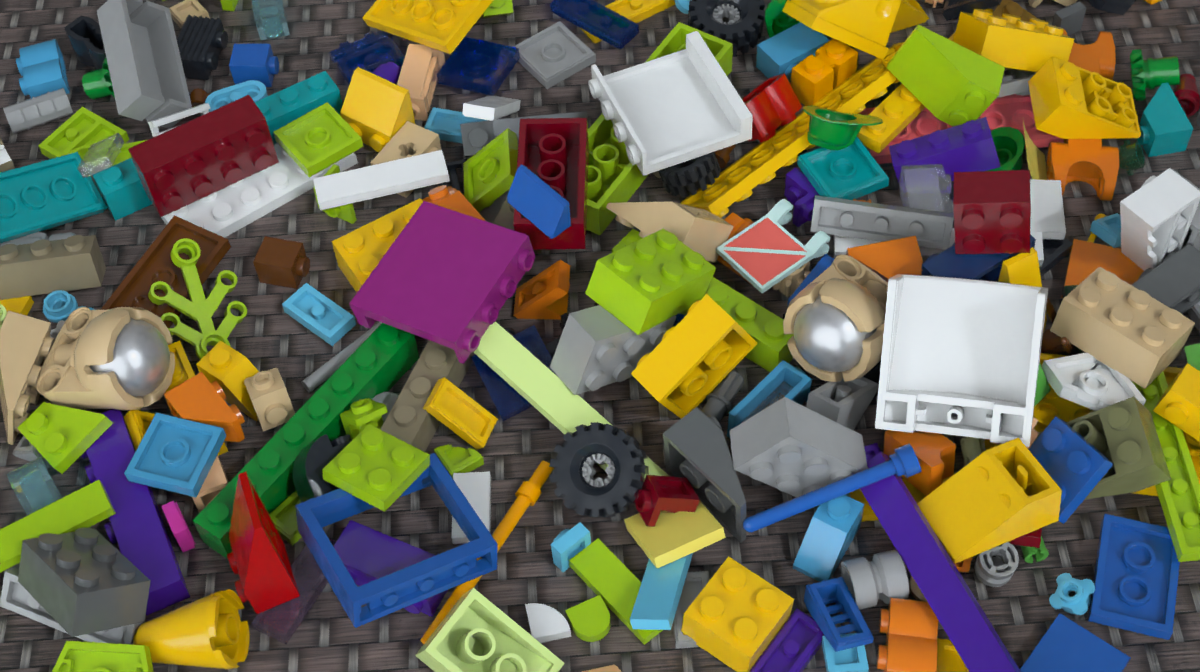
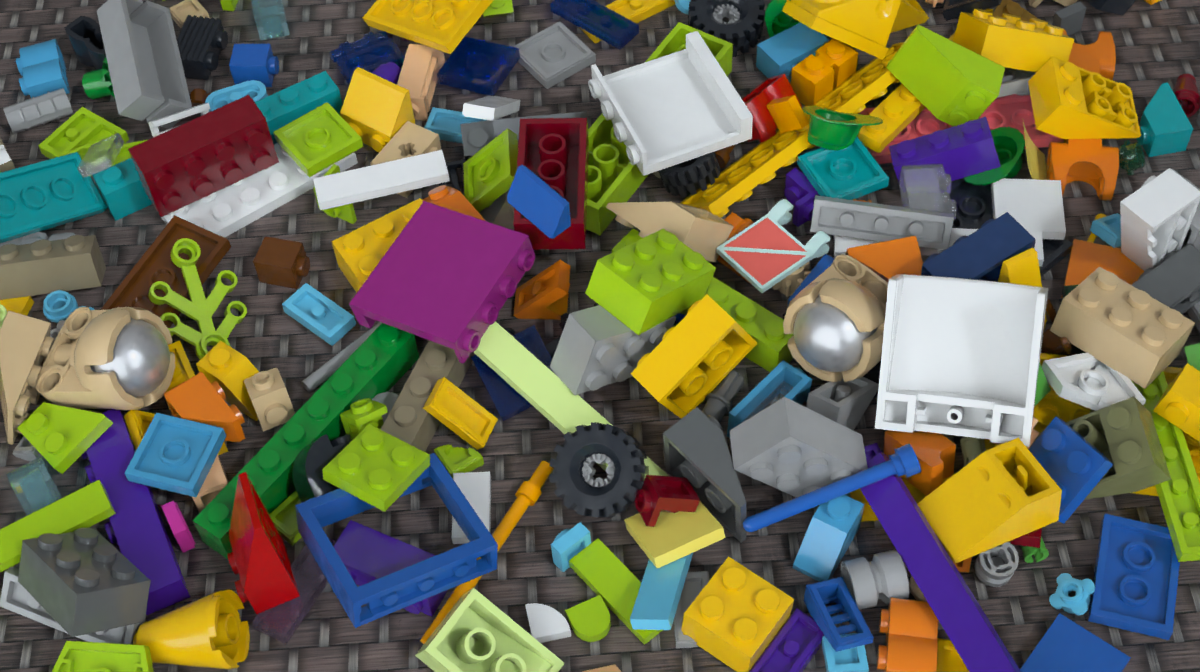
dark red brick [953,170,1031,254] -> none
green gear [1130,49,1180,101] -> none
none -> light orange tile [766,95,809,133]

